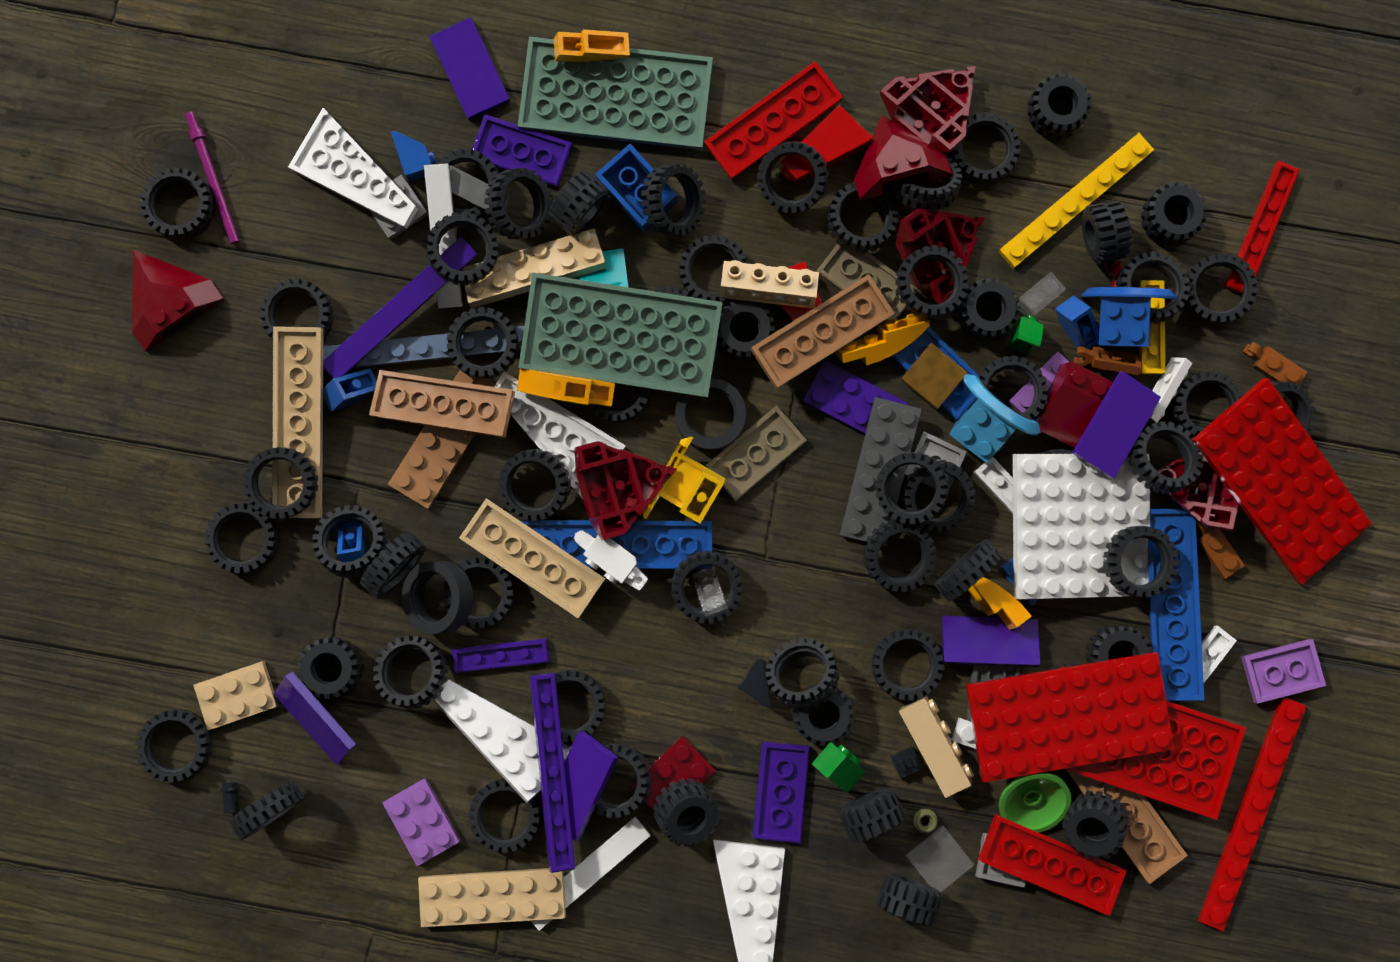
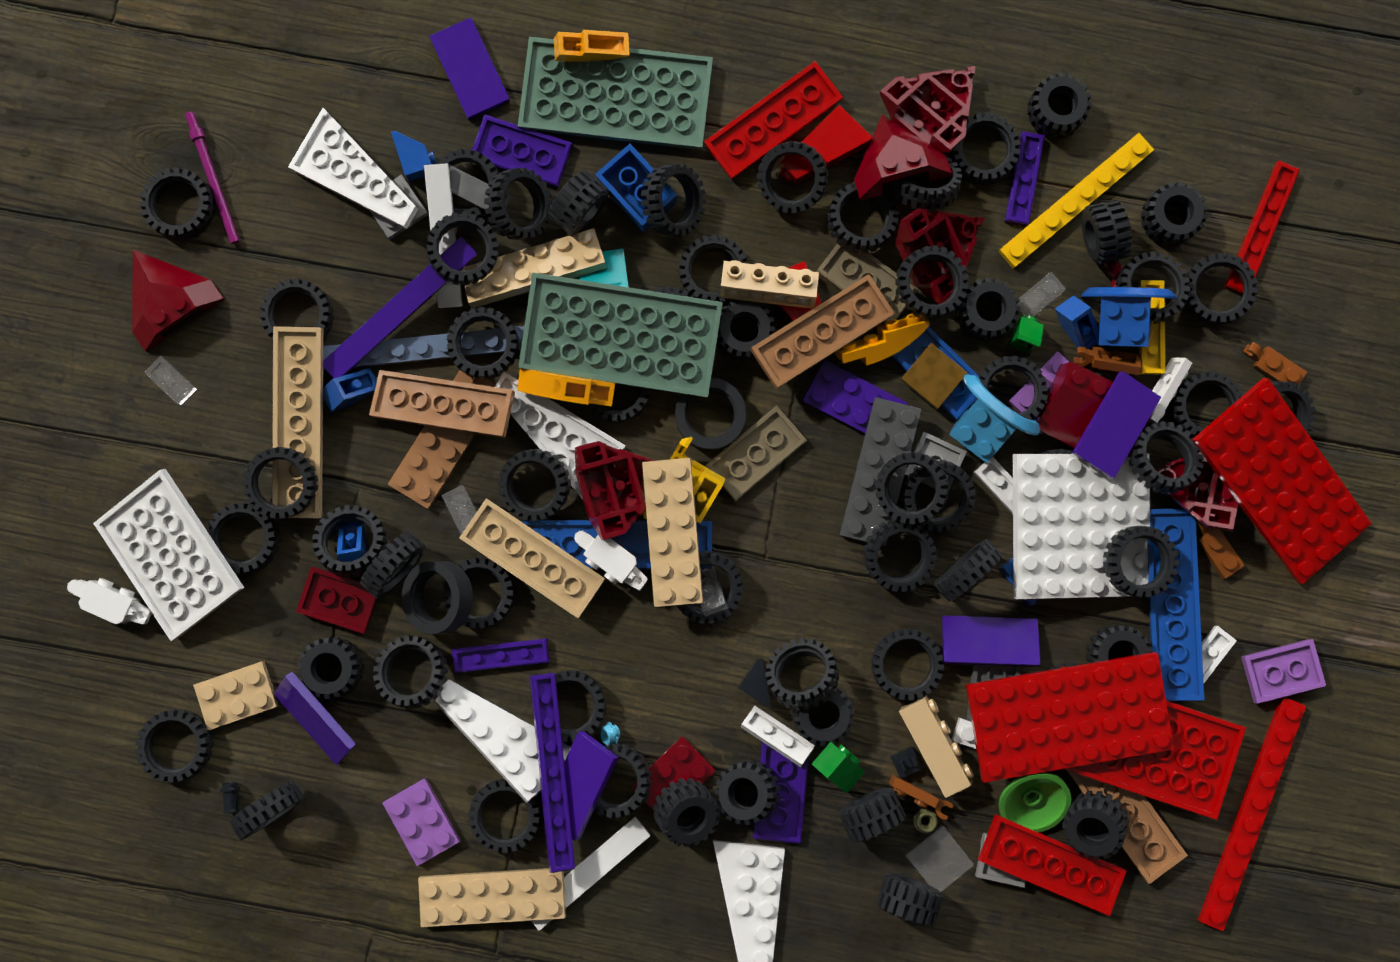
light orange slope [968,577,1031,630] -> none
none -> white hinge [67,578,152,624]
none -> white plate [93,469,244,641]
none -> clear plate [144,356,197,406]
none -> dark red plate [296,566,377,634]
none -> clear plate [442,485,477,534]
none -> medium azure plate [599,722,620,745]
none -> tan plate [642,458,703,607]
none -> black tyre [715,761,781,825]
none -> white plate [741,706,815,767]
none -> dark orange plate [889,775,953,820]
none -> dark purple tile [1004,131,1045,227]

